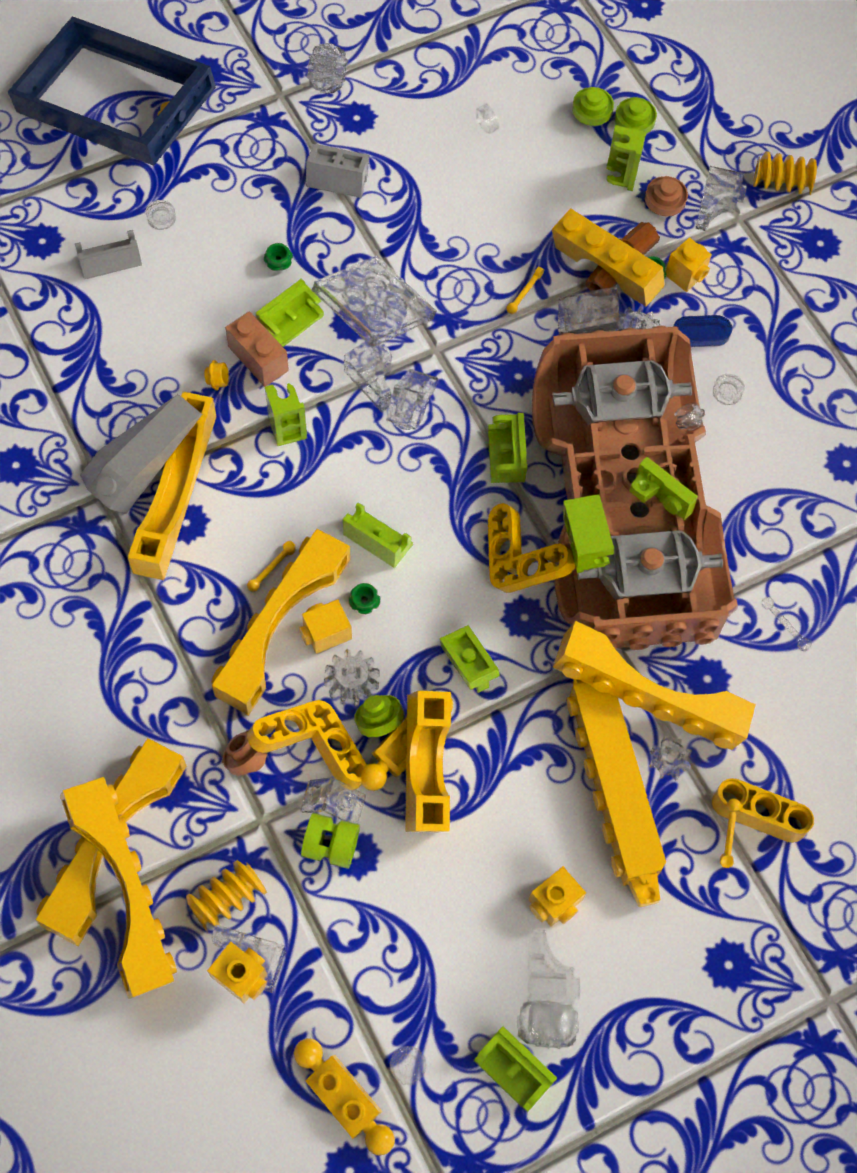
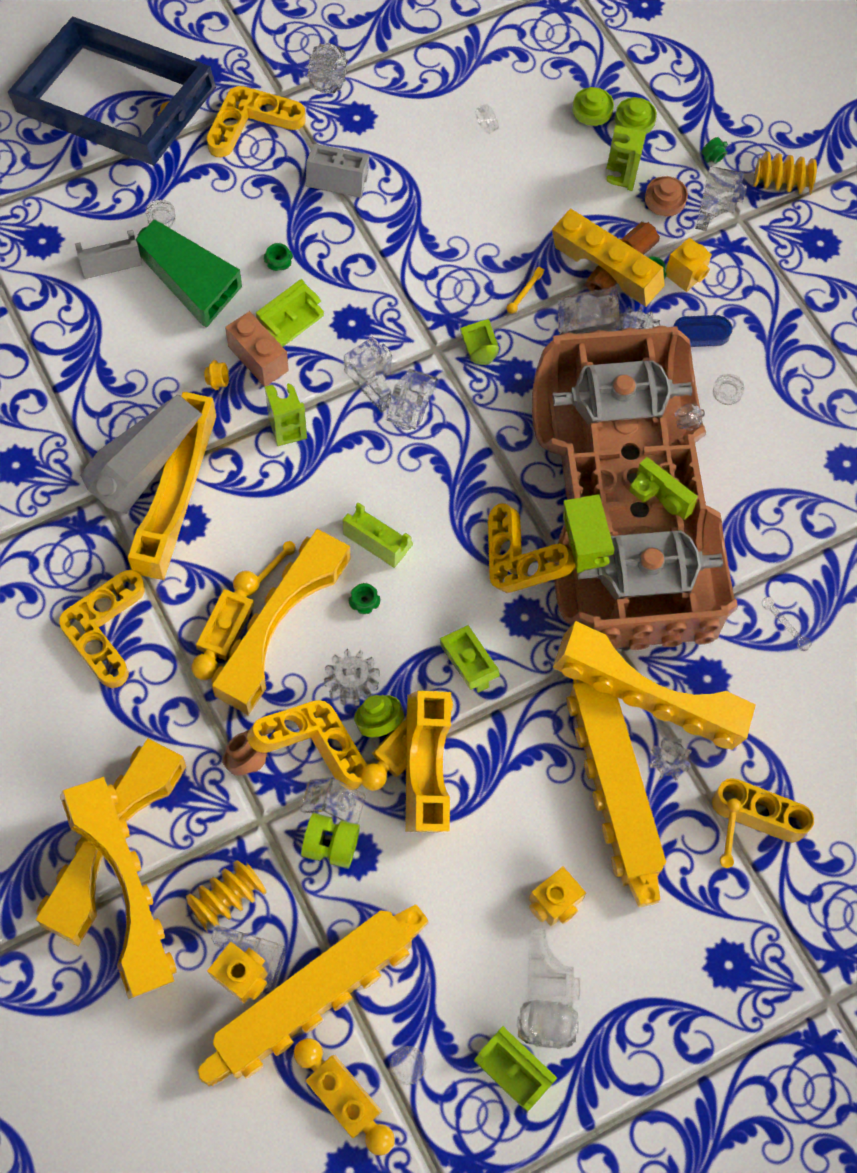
yellow brick [299,599,352,654] -> none
clear plate [312,256,437,348] -> none
lime hinge [488,413,527,483] -> none
none -> yellow beam [59,570,145,688]
none -> green slope [136,219,242,328]
none -> yellow plate [191,570,259,680]
none -> yellow hinge [197,904,428,1087]
none -> yellow beam [207,86,306,158]
none -> lime plate [460,318,499,365]
none -> green plate [701,137,728,164]

